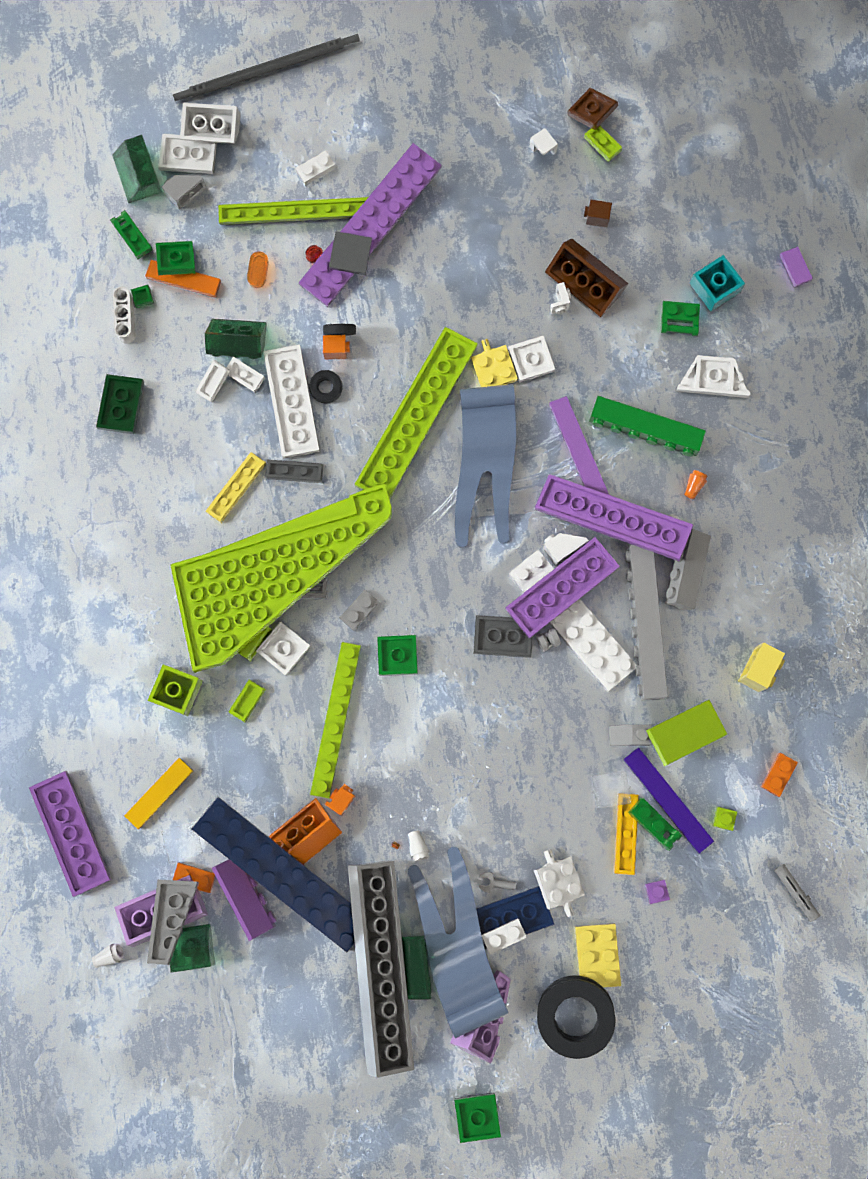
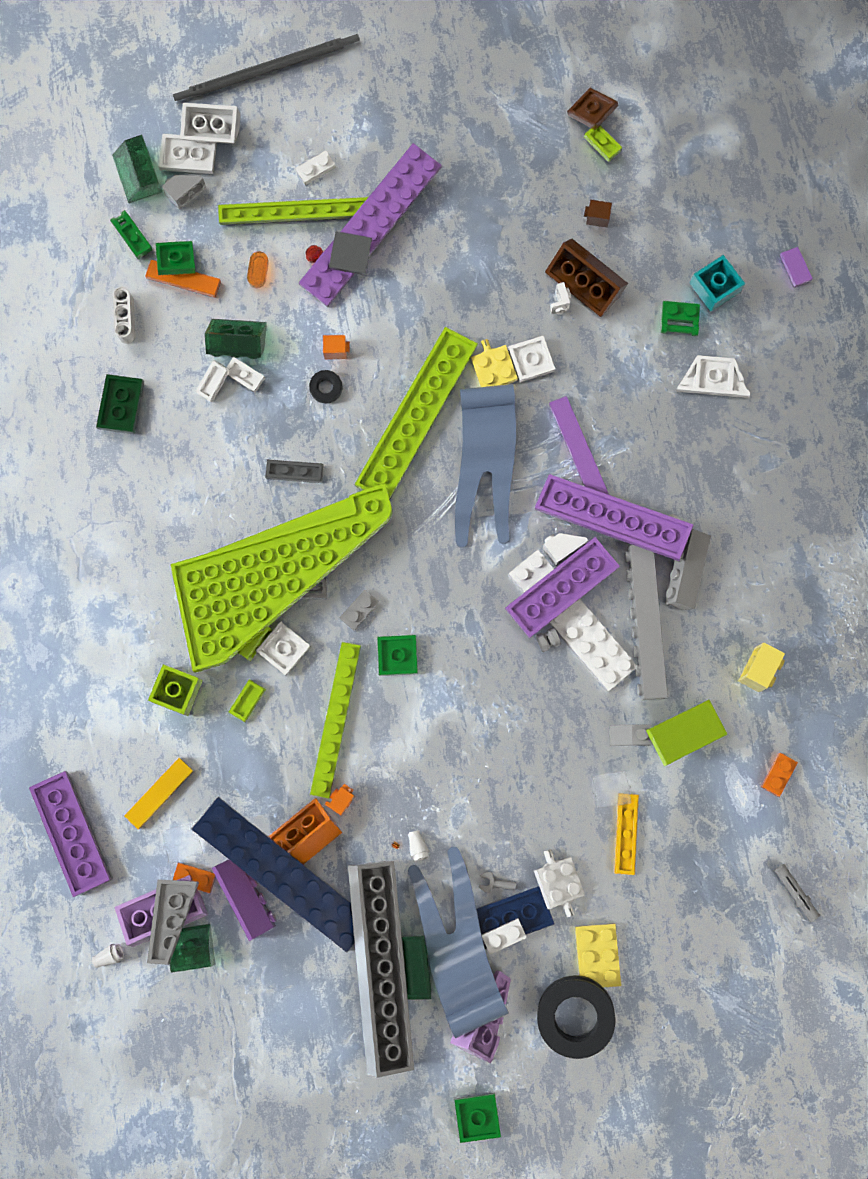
green tile [131,285,154,308] -> none
light yellow tile [206,452,266,523] -> none
white plate [263,344,320,459] -> none
black tyre [323,324,356,336] -> none
dark grey tile [473,615,532,658] -> none
white panel [529,128,558,155] -> none
green brick [589,396,706,457] -> none
dark purple tile [623,747,715,854] -> none
green plate [628,798,682,851] -> none
medium lavender plate [645,879,670,904] -> none
orange cone [684,470,708,500] -> none
lime plate [712,807,737,831] -> none

